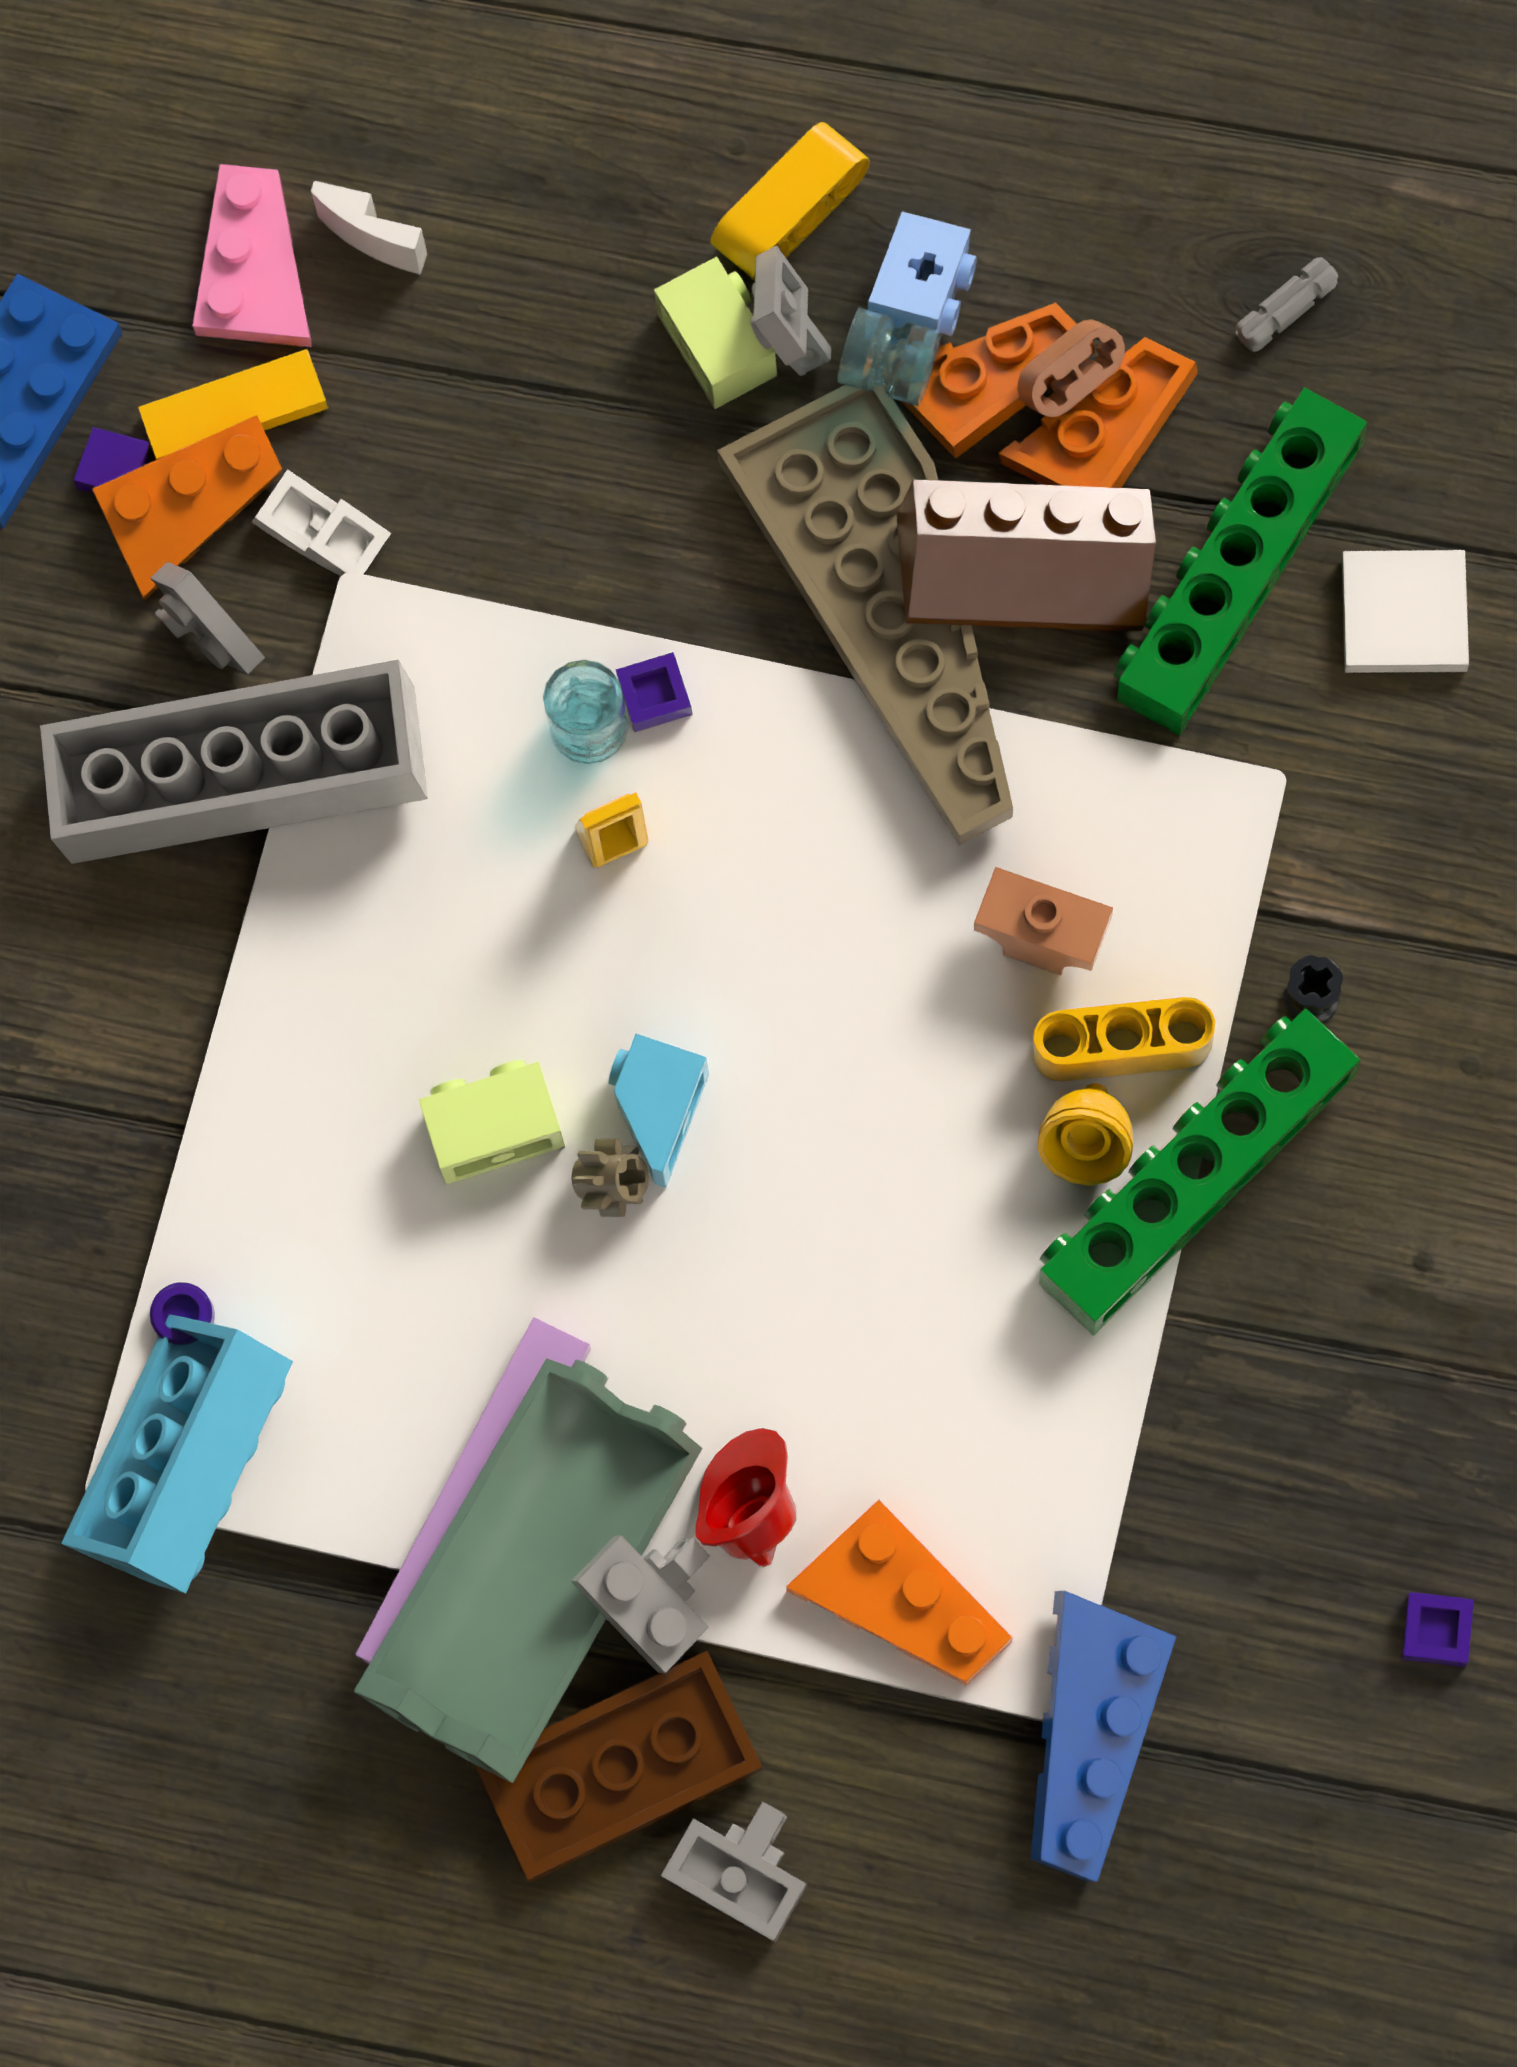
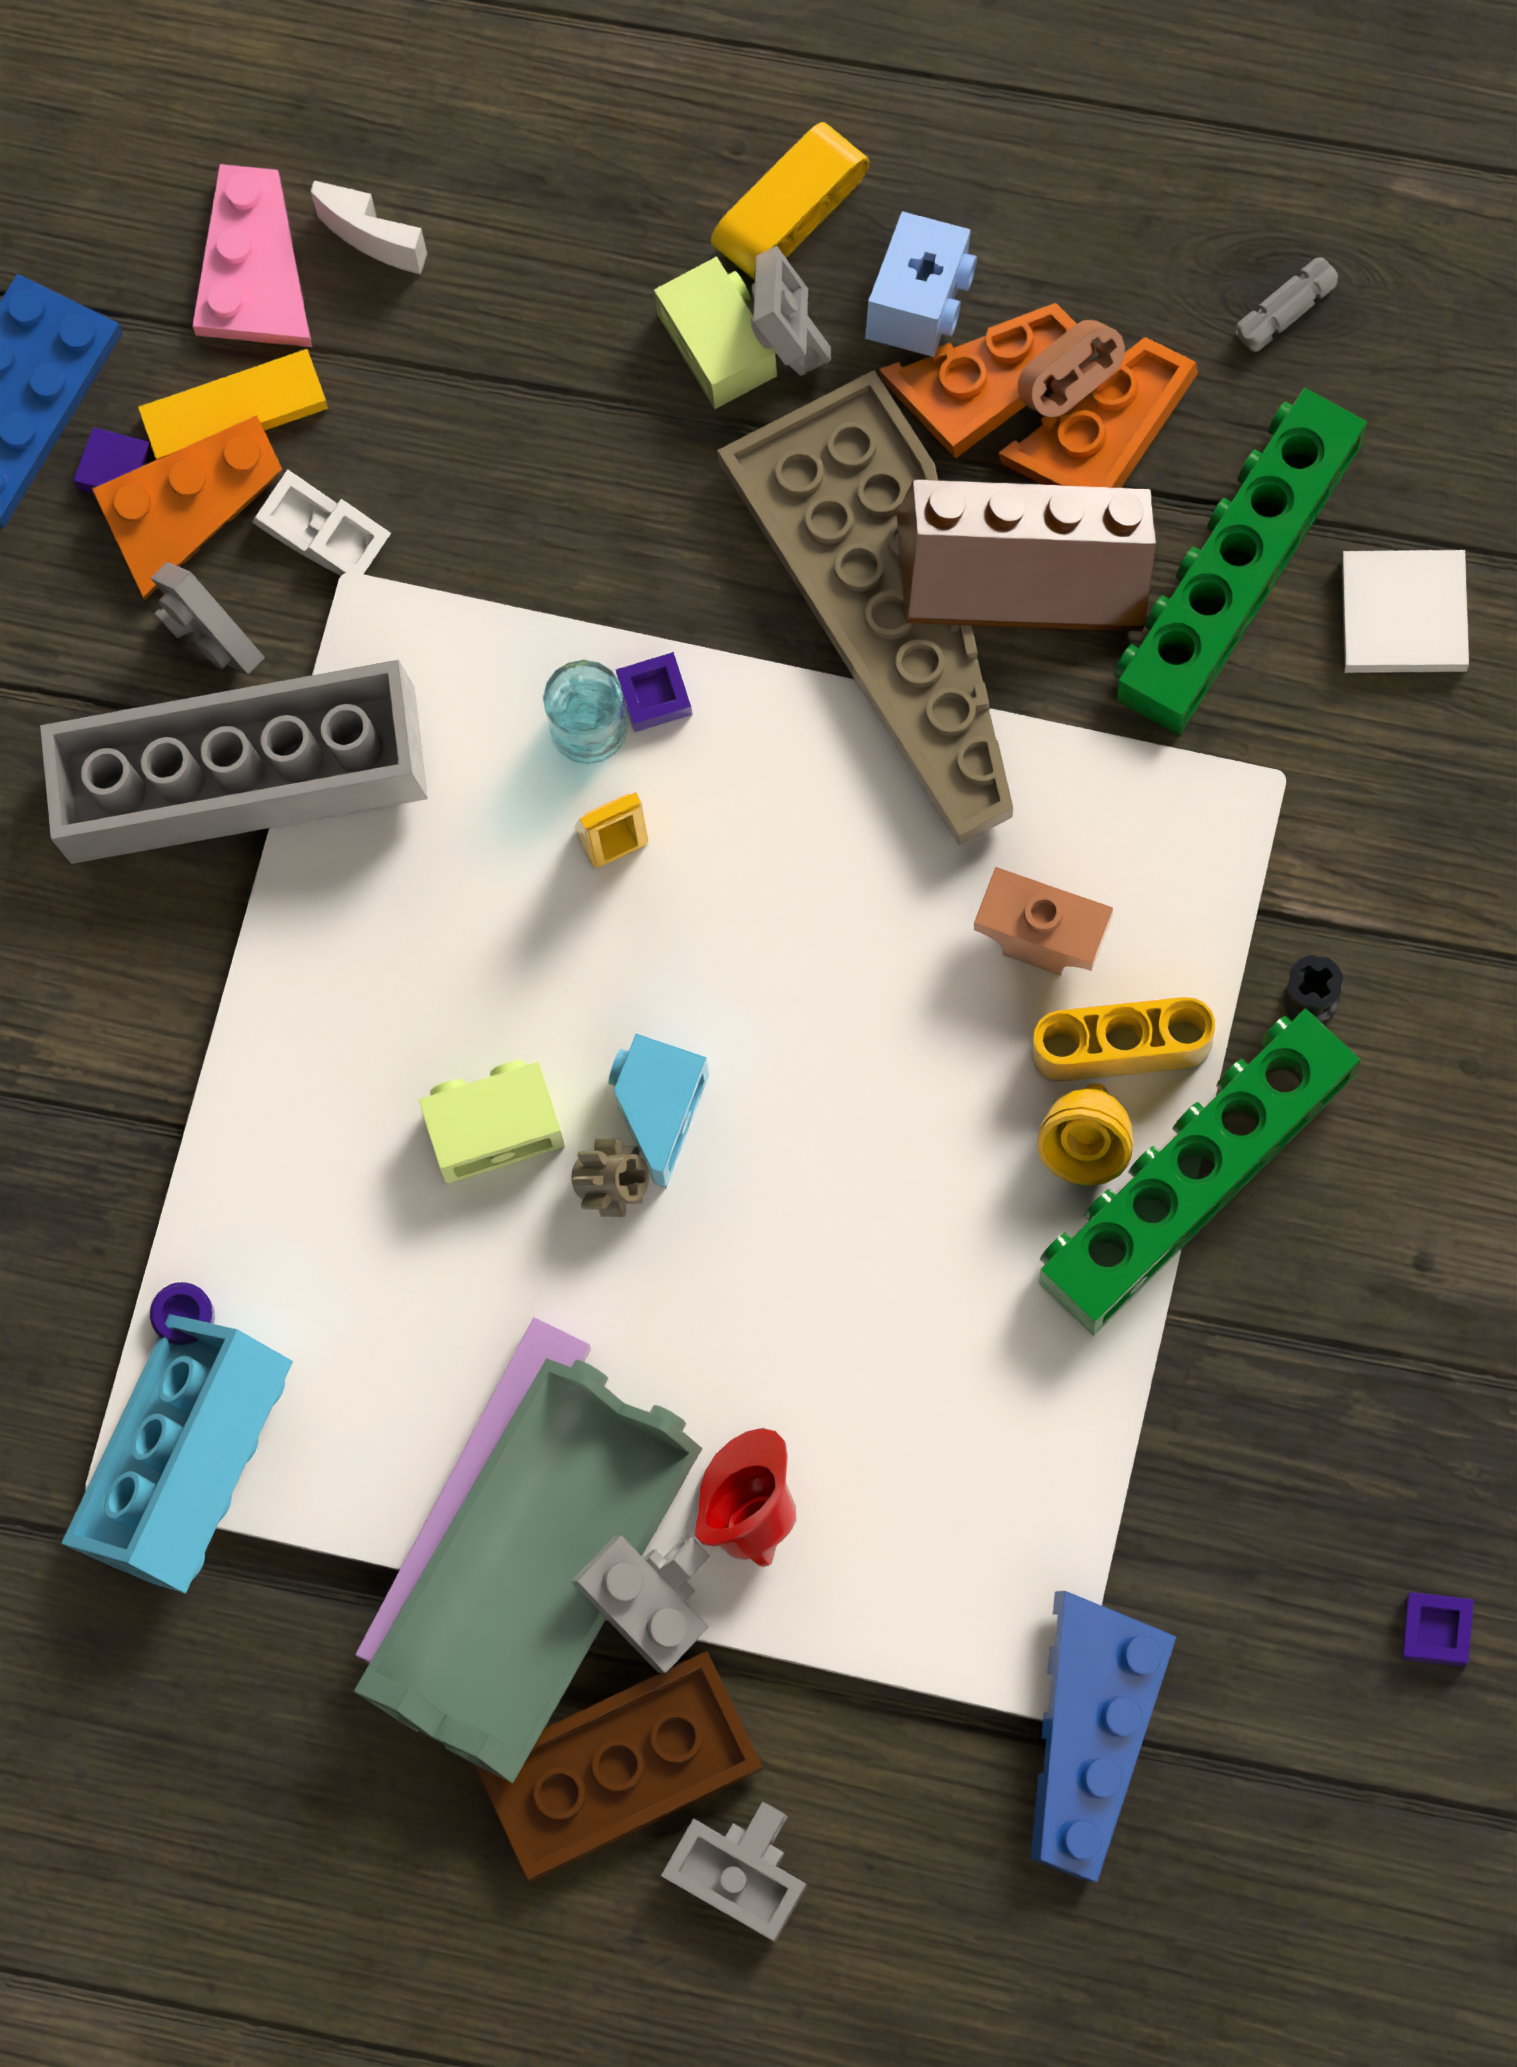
orange wing [786,1500,1013,1686] -> none
clear light blue wheel [838,307,941,406] -> none

